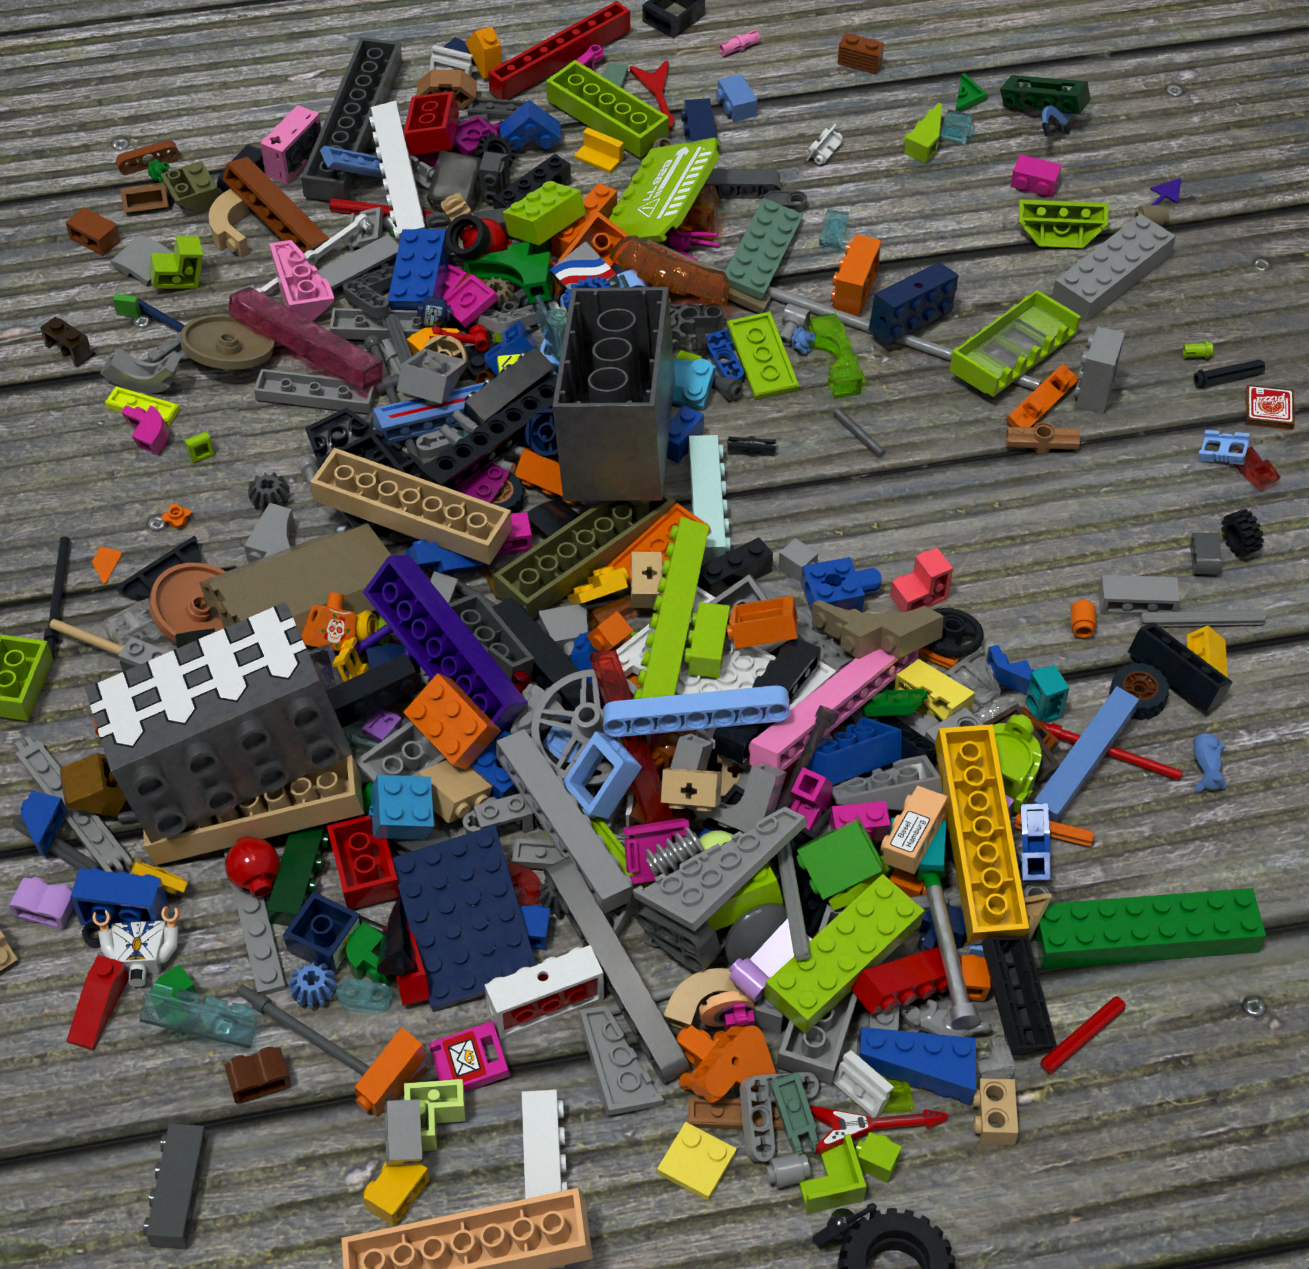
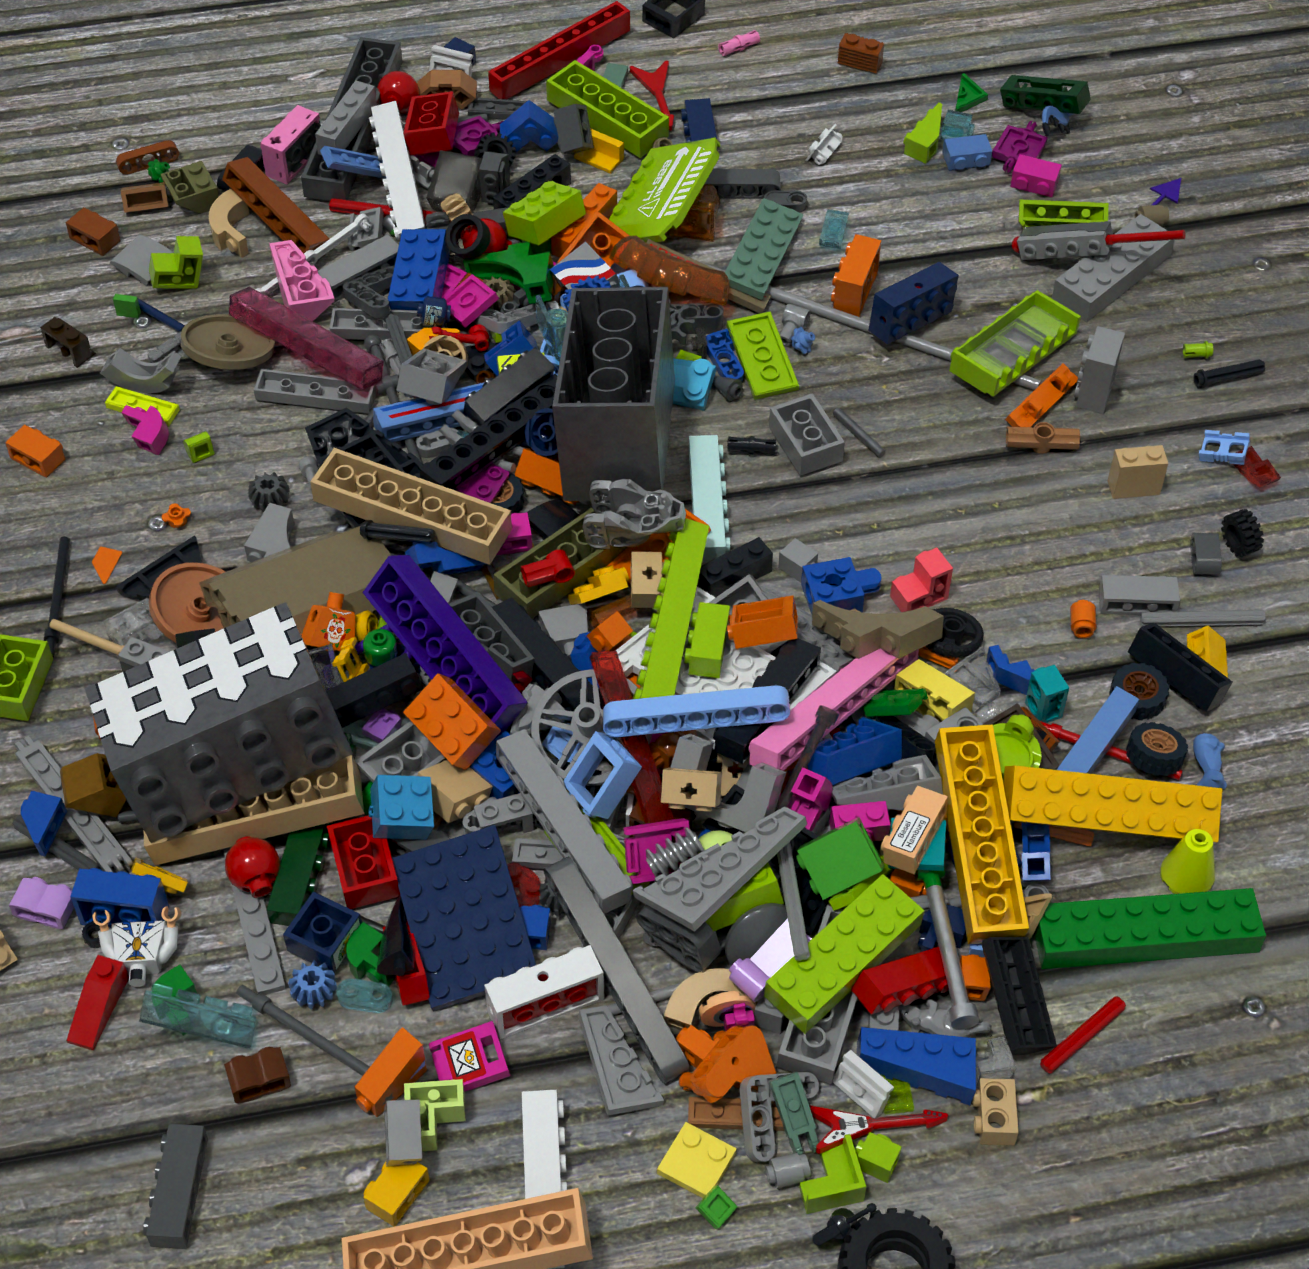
light orange slope [465,26,502,80] -> none
blue brick [667,405,704,463] -> none
dark pink plant [669,230,720,262] -> none
medium blue brick [715,74,757,122] -> none
clear neon green arch [808,313,865,399] -> none
tile [1245,385,1295,430] -> none
none -> orange brick [5,424,65,478]
none -> light grey brick [315,80,377,155]
none -> black axle [360,520,435,544]
none -> green head [363,629,398,667]
none -> red brick [377,71,419,114]
none -> red piece [521,549,575,587]
none -> dark grey brick [554,104,594,154]
none -> light grey animal [583,479,686,549]
none -> bright green tile [695,1185,738,1229]
none -> light grey brick [769,393,845,476]
none -> medium blue brick [942,134,992,171]
none -> magenta plate [992,121,1048,173]
none -> yellow brick [1003,765,1222,842]
none -> piece [1011,221,1186,260]
none -> tan brick [1108,445,1168,499]
none -> black wheel [1126,722,1188,776]
none -> neon yellow cone [1160,829,1215,894]

